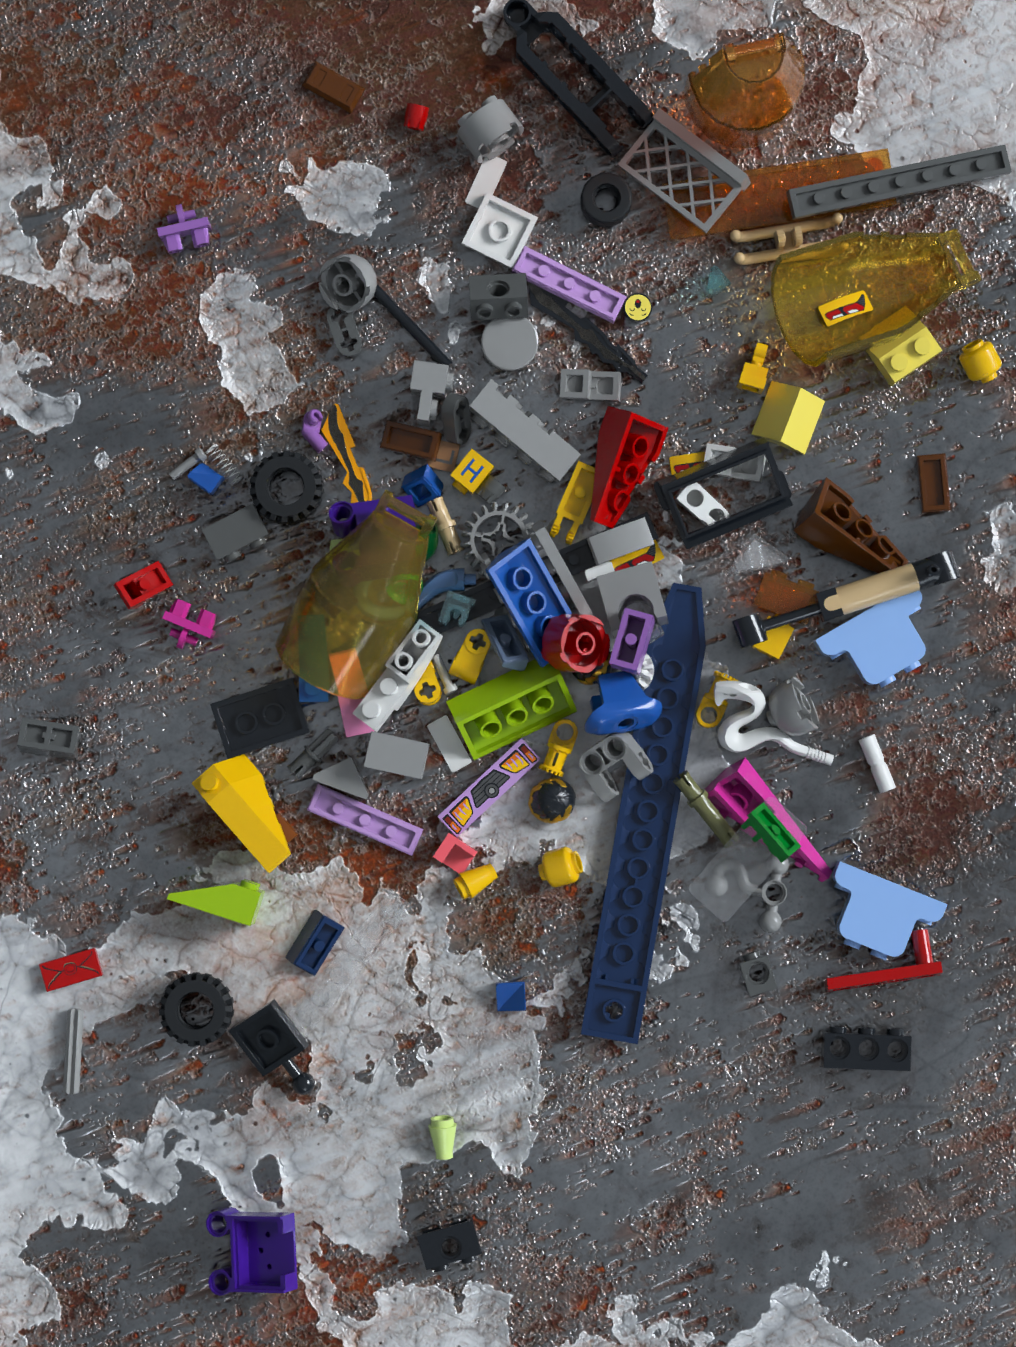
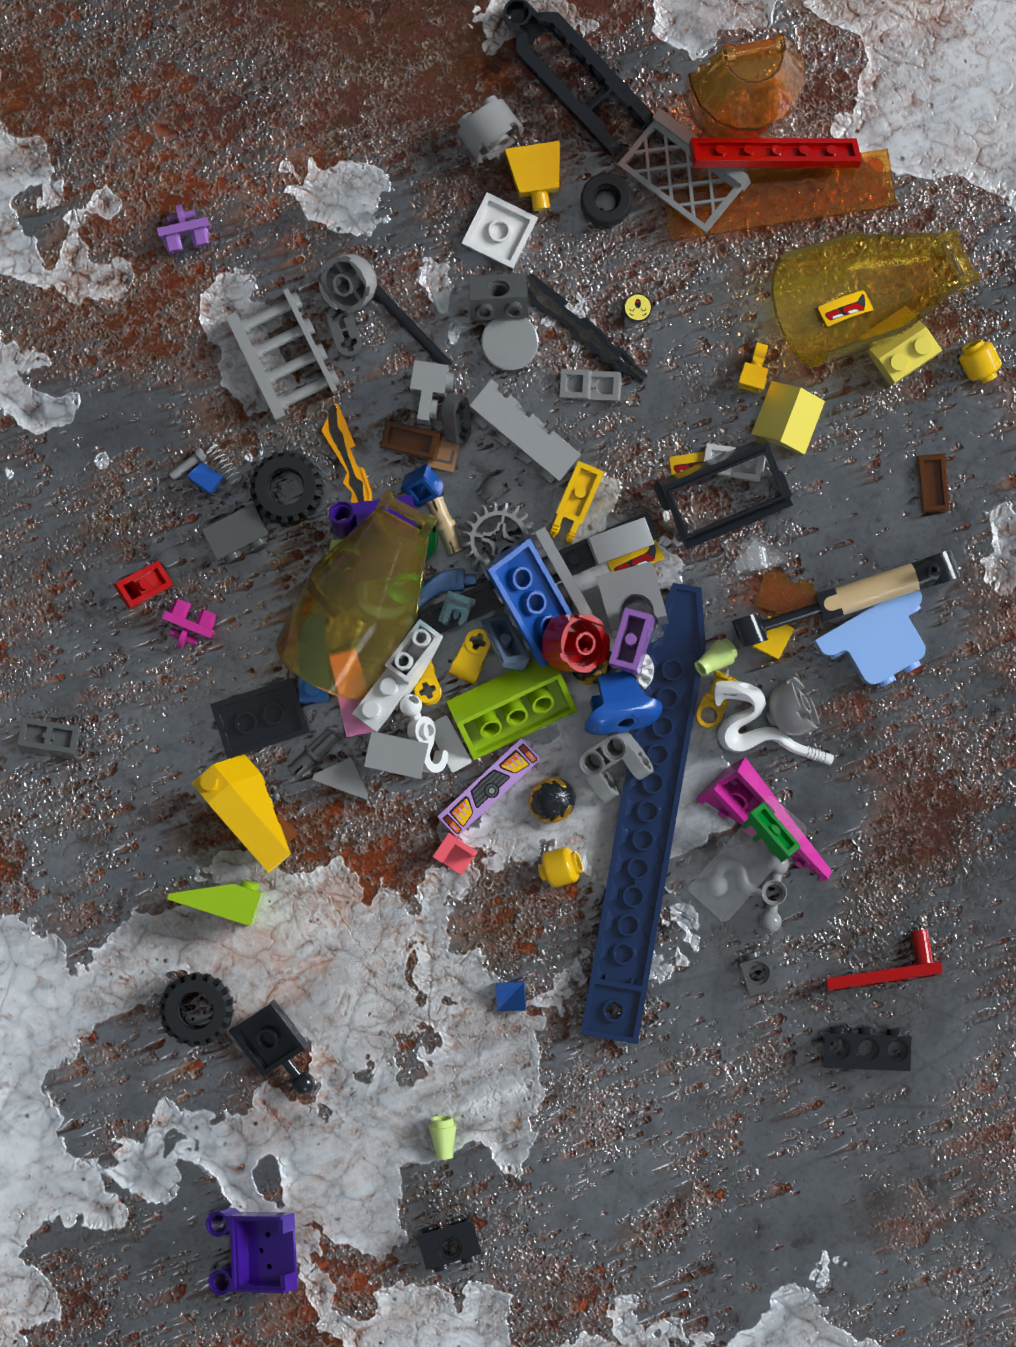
red tile [39,948,103,992] -> none
light grey axle [63,1008,84,1094] -> none
dark blue slope [286,910,345,976] -> none
medium lavender arm [301,409,329,453] -> none
reddish brown tile [302,61,365,114] -> none
lavender tile [307,784,424,856] -> none
red hose [404,103,429,131] -> none
white piece [432,654,458,695] -> none
yellow brick [450,449,494,495] -> none
yellow cone [453,863,498,900] -> none
white sticker [465,157,507,208] -> none
lavender tile [511,246,627,323] -> none
yellow connector [538,719,578,777] -> none
white tile [585,561,615,583] -> none
red wedge [590,406,669,528] -> none
olive pin [673,770,739,848] -> none
white leg [674,482,729,526] -> none
clear light blue slope [705,265,732,299] -> none
tan piece [730,213,847,265] -> none
dark grey plate [786,144,1012,220] -> none
reddish brown wedge [794,477,909,573] -> none
light blue brick [832,861,948,960] -> none
white piece [858,734,896,794] -> none
none -> light grey fence [226,287,341,423]
none -> white piece [400,694,448,773]
none -> yellow torso [505,141,560,211]
none -> red plate [689,138,862,168]
none -> yellowish green cone [695,639,738,677]

